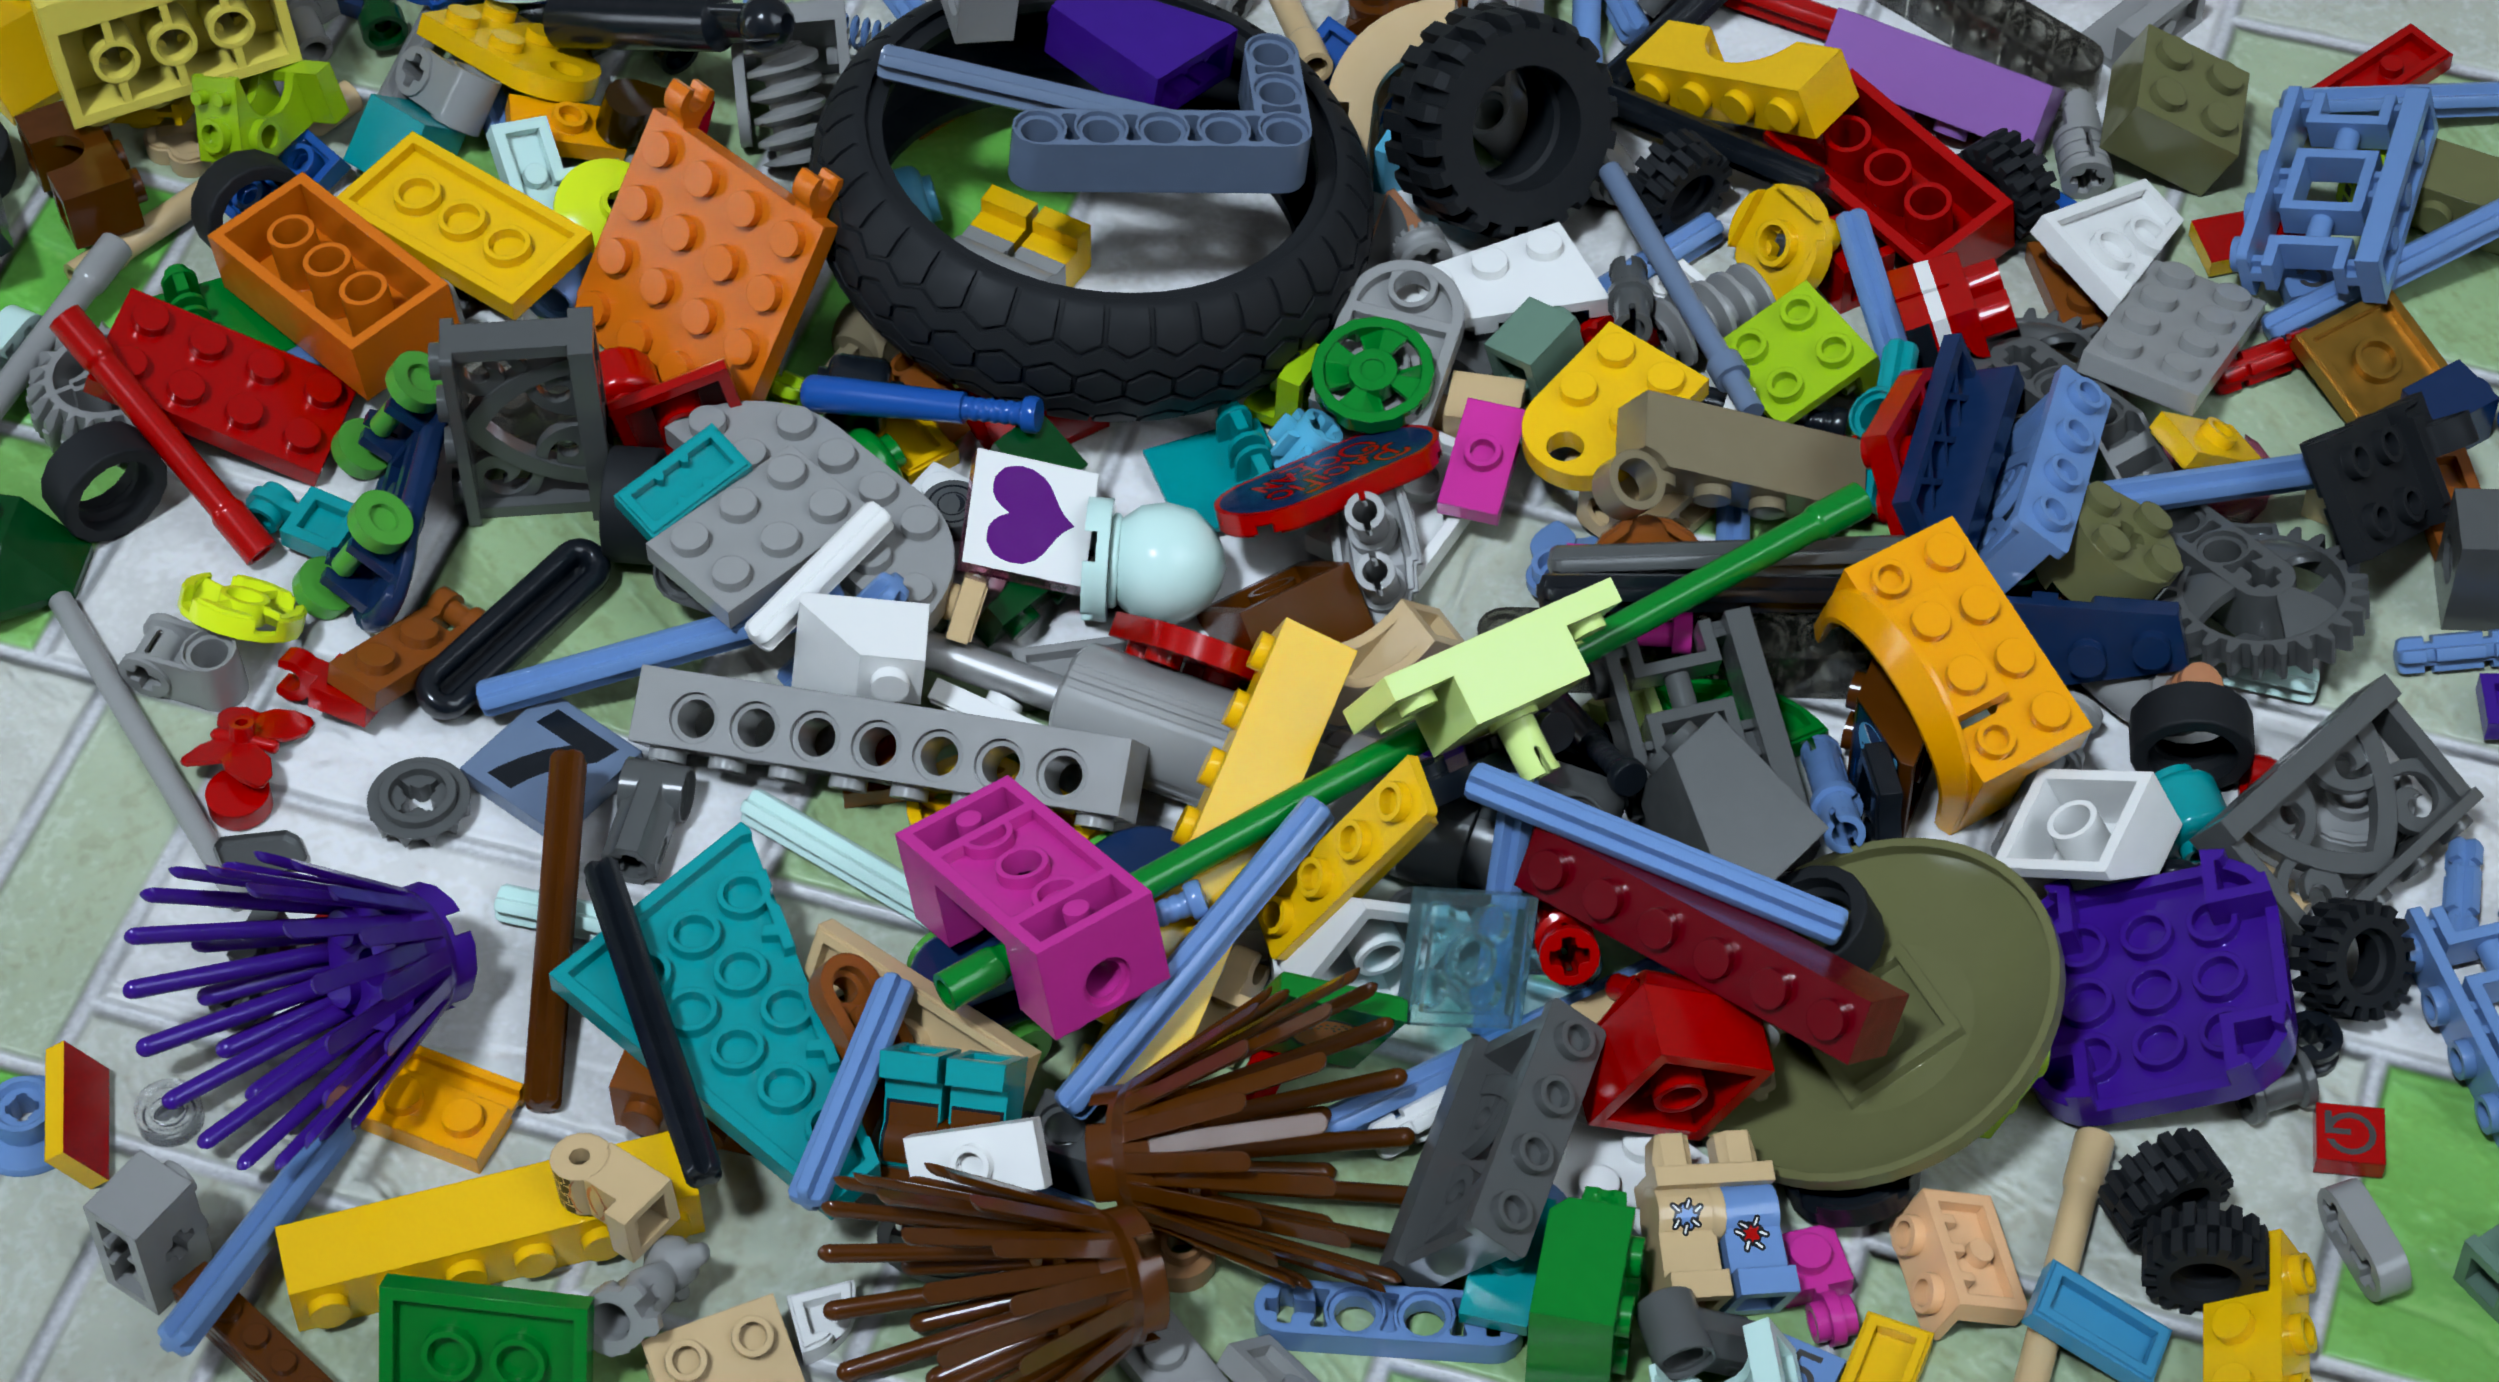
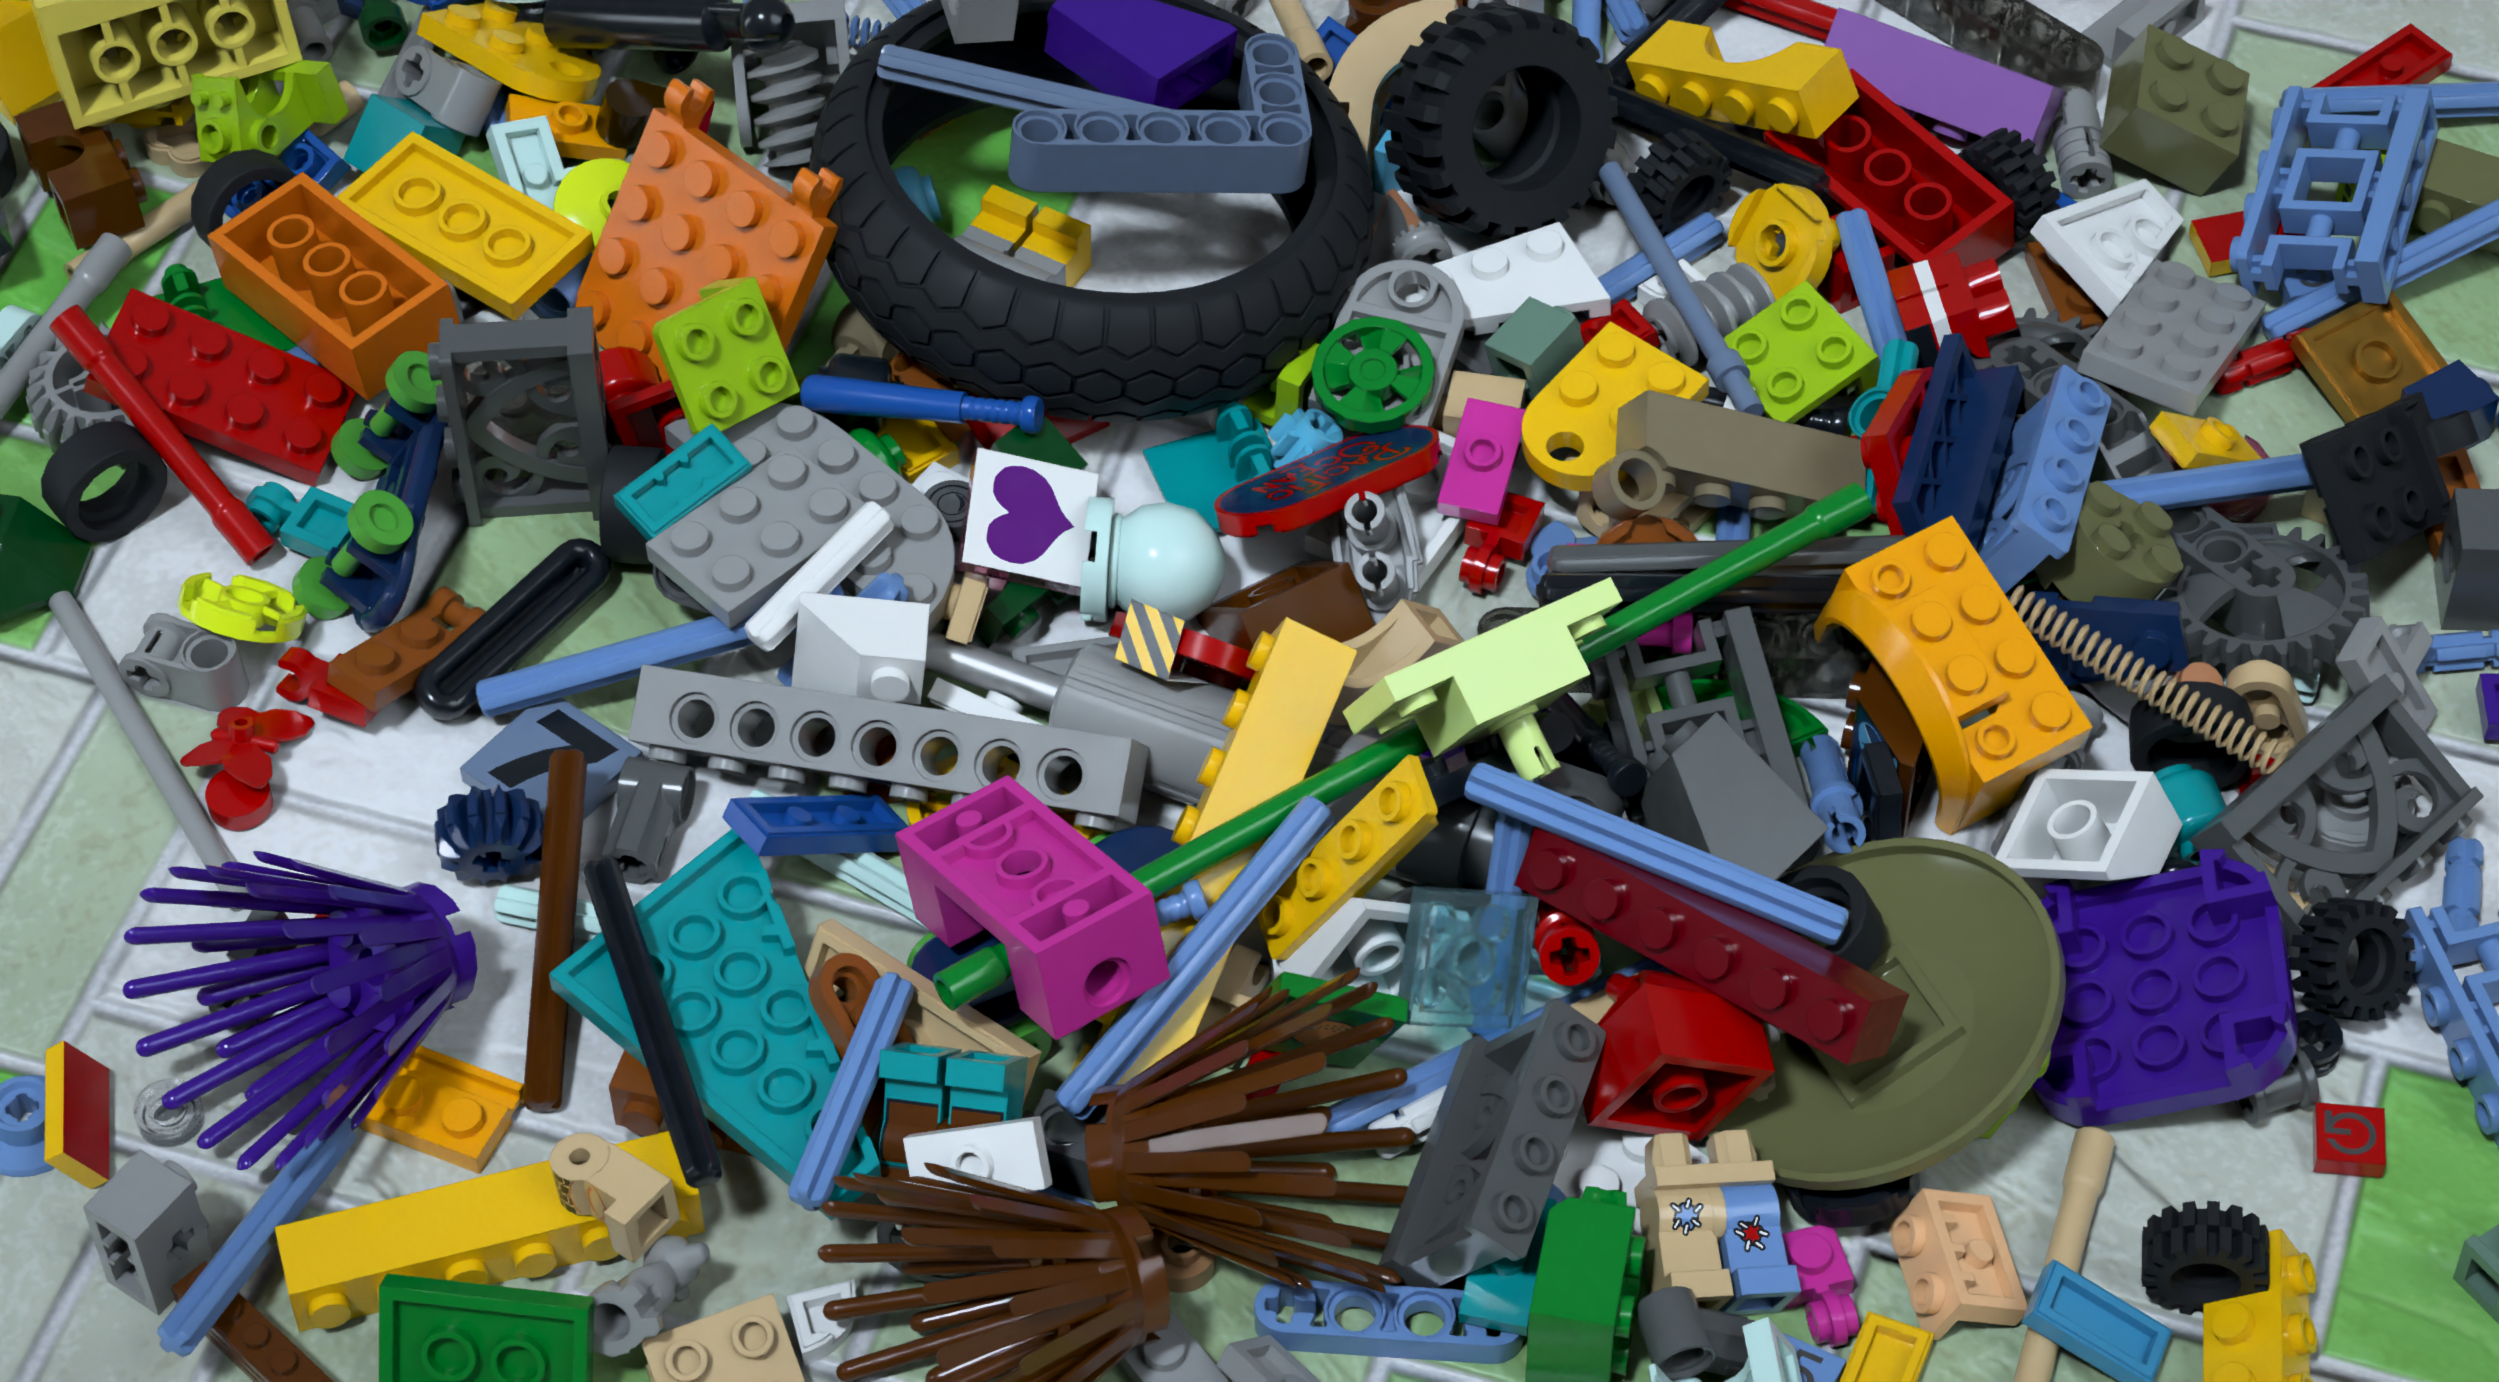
dark grey piece [213,830,307,870] -> none
dark grey gear [367,757,471,848] -> none
dark grey pin [1608,255,1653,342] -> none
black tyre [2097,1127,2234,1252] -> none
light grey beam [2317,1178,2412,1302] -> none
none -> dark blue gear [434,784,544,885]
none -> lime bracket [652,276,800,435]
none -> blue tile [722,794,909,856]
none -> sticker [1115,599,1208,684]
none -> red plate [1459,492,1545,595]
none -> tan piece [2009,585,2290,775]
none -> tan plate [2226,660,2308,759]
none -> light grey hinge [2335,616,2437,756]

